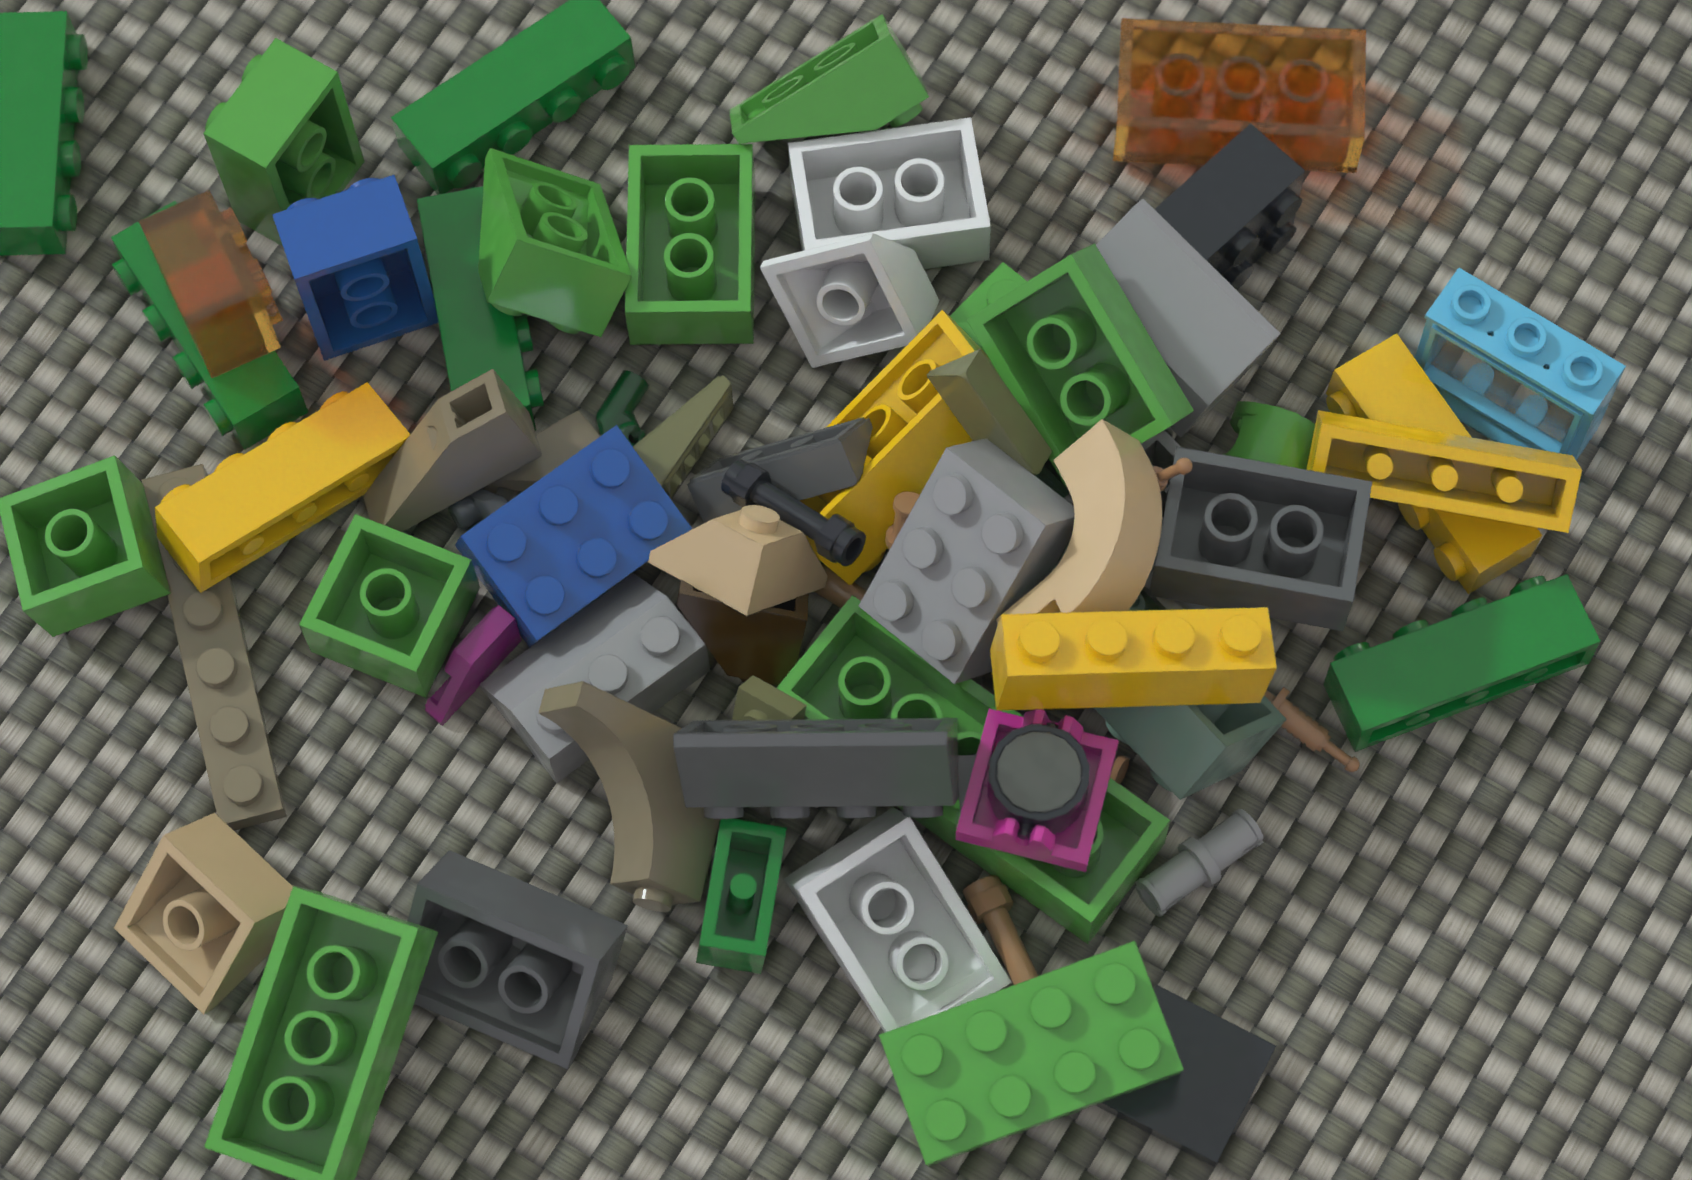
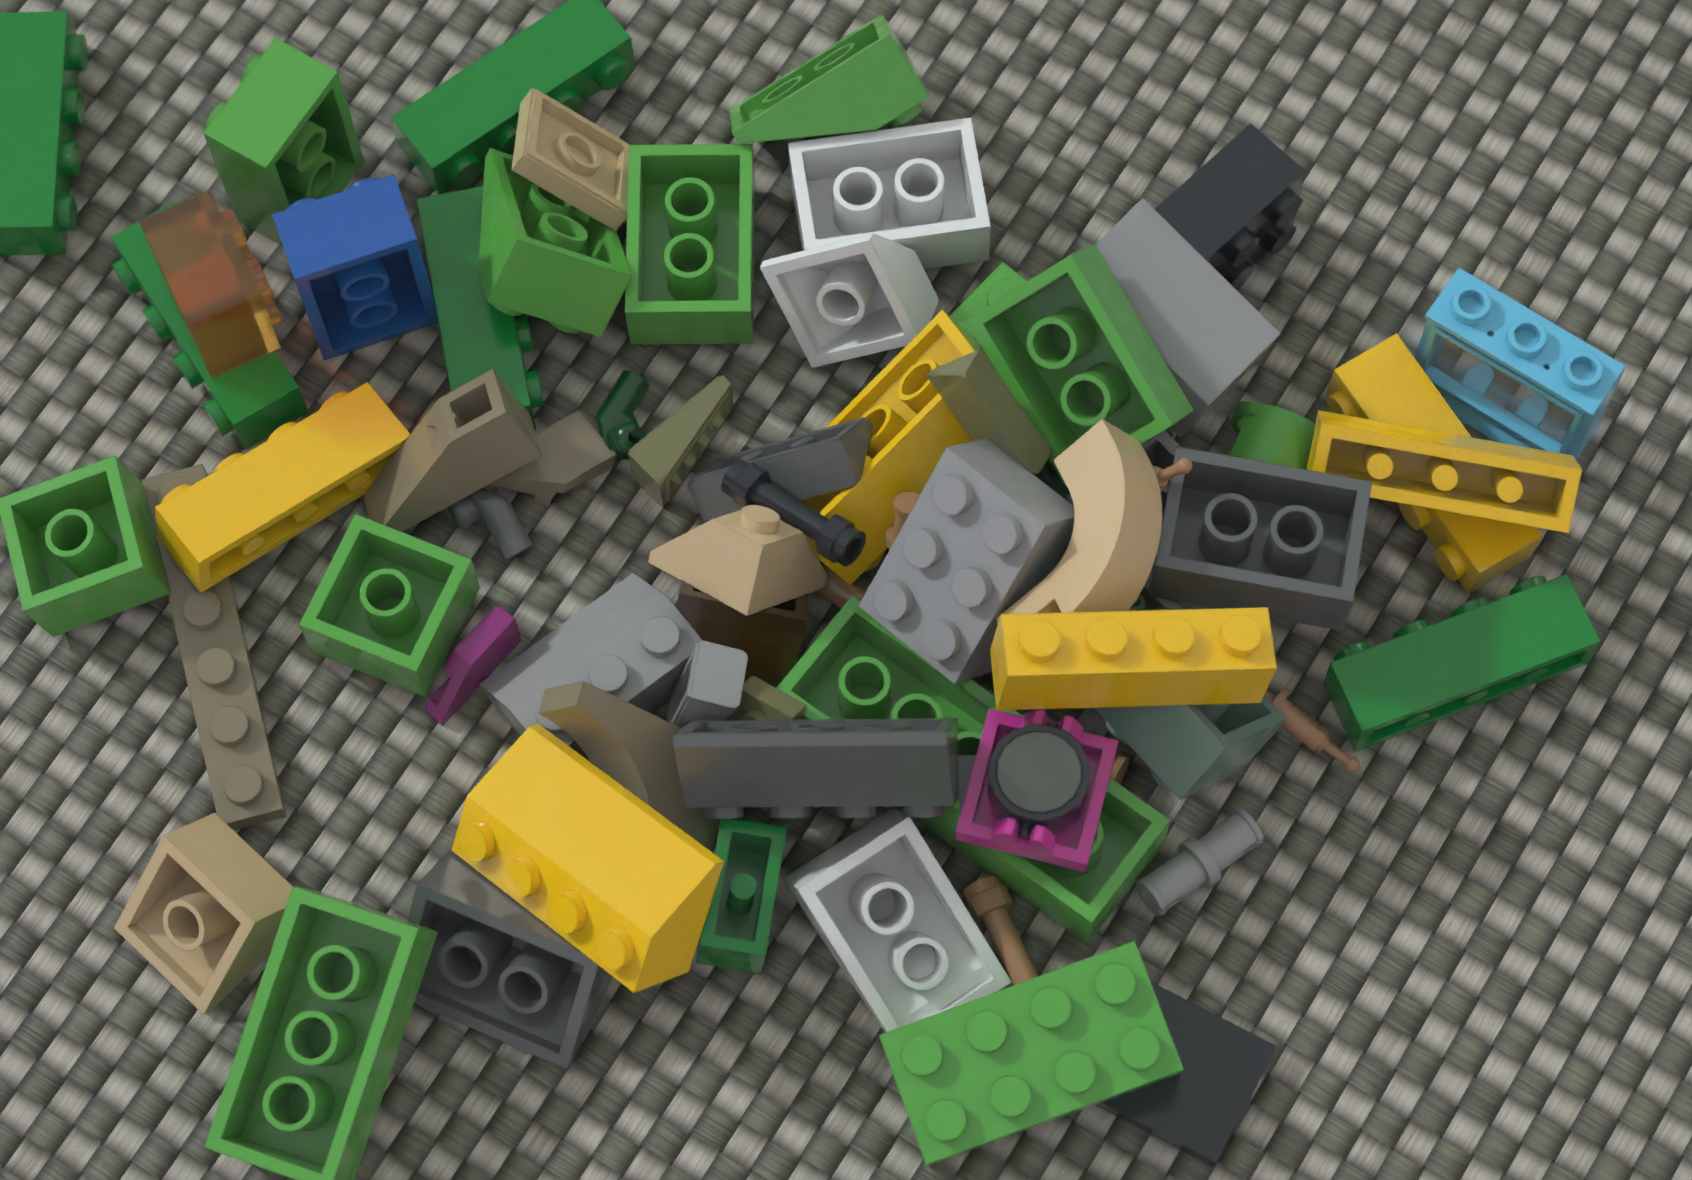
blue brick [455,425,692,648] -> none
clear orange brick [1113,18,1366,173] -> none
none -> yellow slope [451,724,724,993]
none -> tan tile [511,88,630,231]
none -> light grey slope [666,640,748,728]

